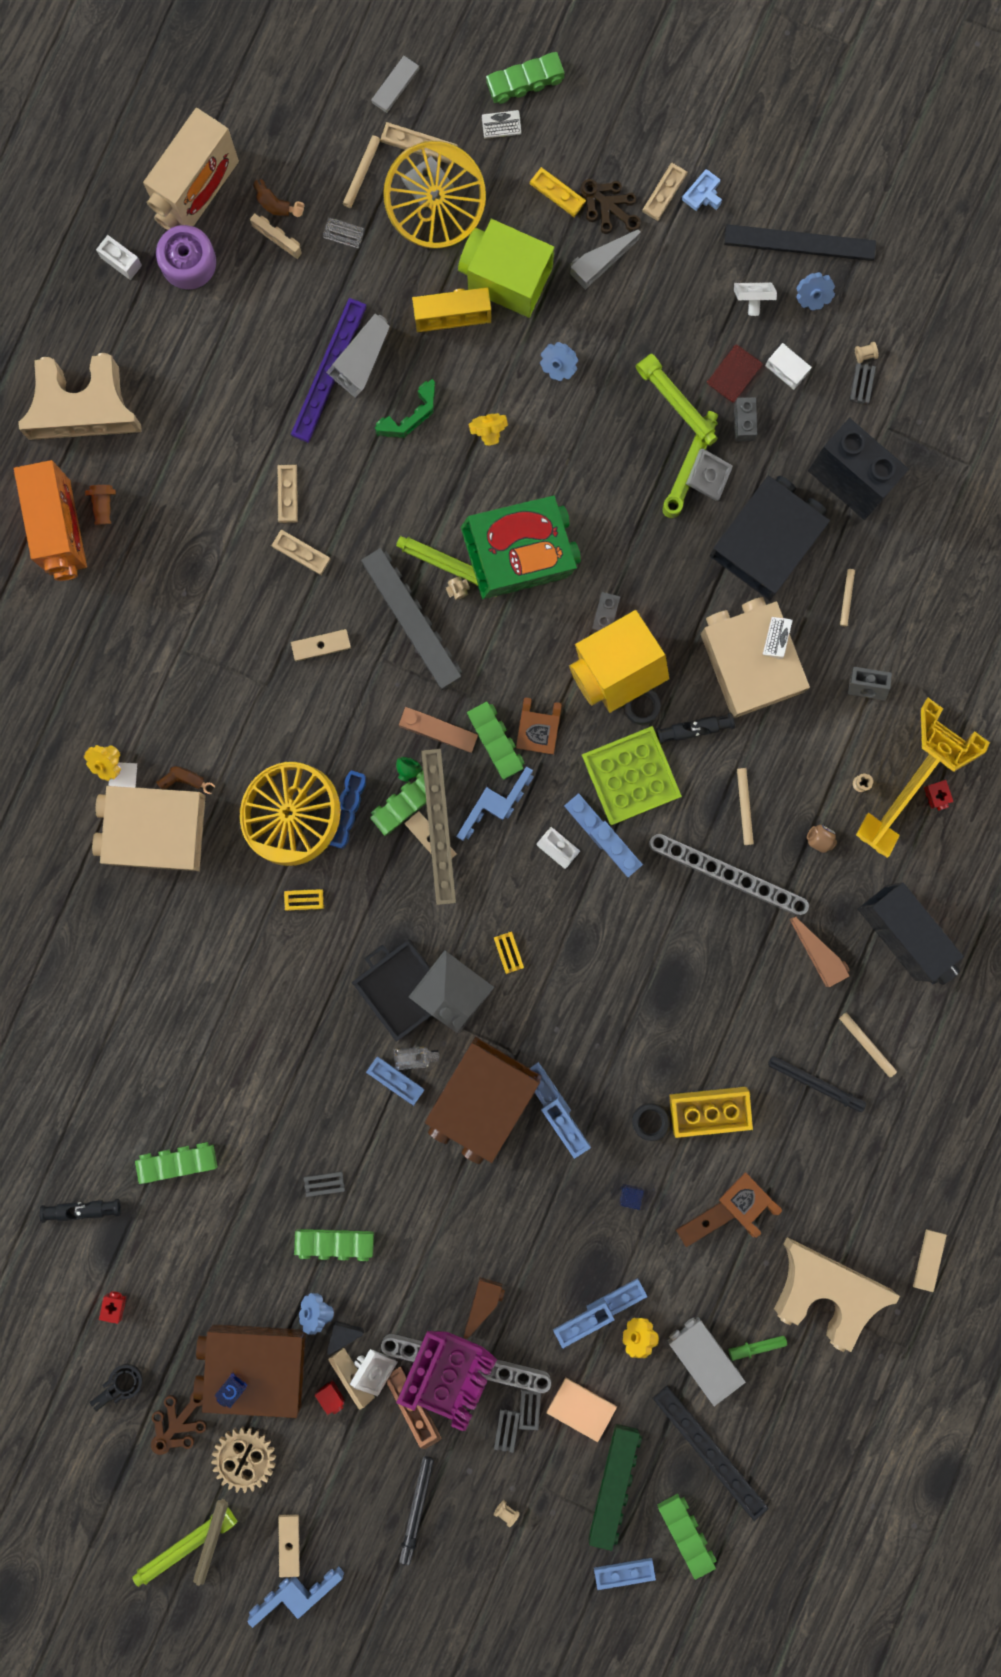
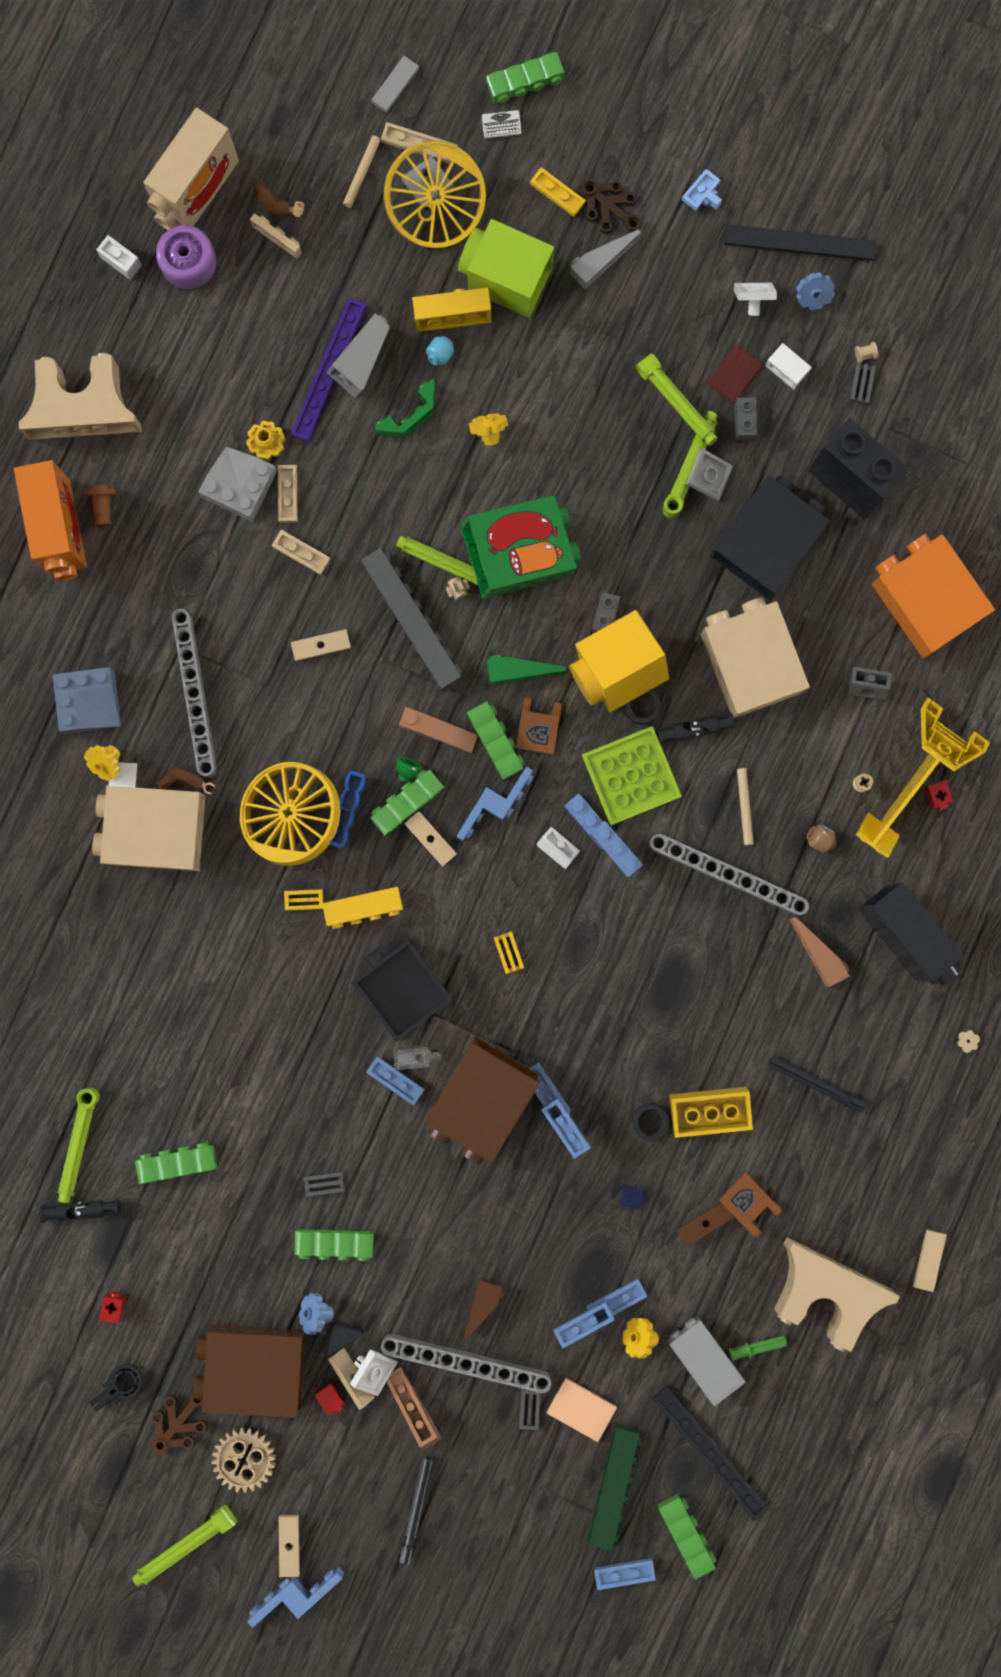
dark tan axle [193,1499,228,1586] -> none
clear blue brick [215,1372,247,1408] -> none
clear tile [323,217,365,248] -> none
magenta slope [396,1331,497,1431] -> none
dark grey slope [409,950,494,1033] -> none
dark tan plate [421,749,456,905] -> none
dark grey tile [494,1409,520,1453] -> none
tan bush [494,1500,519,1527] -> none
medium blue plant [540,342,578,381] -> none
tan tile [642,163,687,221] -> none
slope [763,617,792,659] -> none
tan piece [839,1012,897,1077] -> none
tan bar [840,569,855,627] -> none
none -> sand blue slope [52,667,121,734]
none -> lime piece [57,1087,100,1203]
none -> light grey beam [172,609,217,778]
none -> light grey slope [198,447,277,522]
none -> yellow plant [246,421,285,461]
none -> yellow brick [322,887,403,929]
none -> medium azure head [426,336,454,365]
none -> green slope [487,655,566,685]
none -> orange brick [871,533,995,659]
none -> tan plant [958,1030,980,1053]

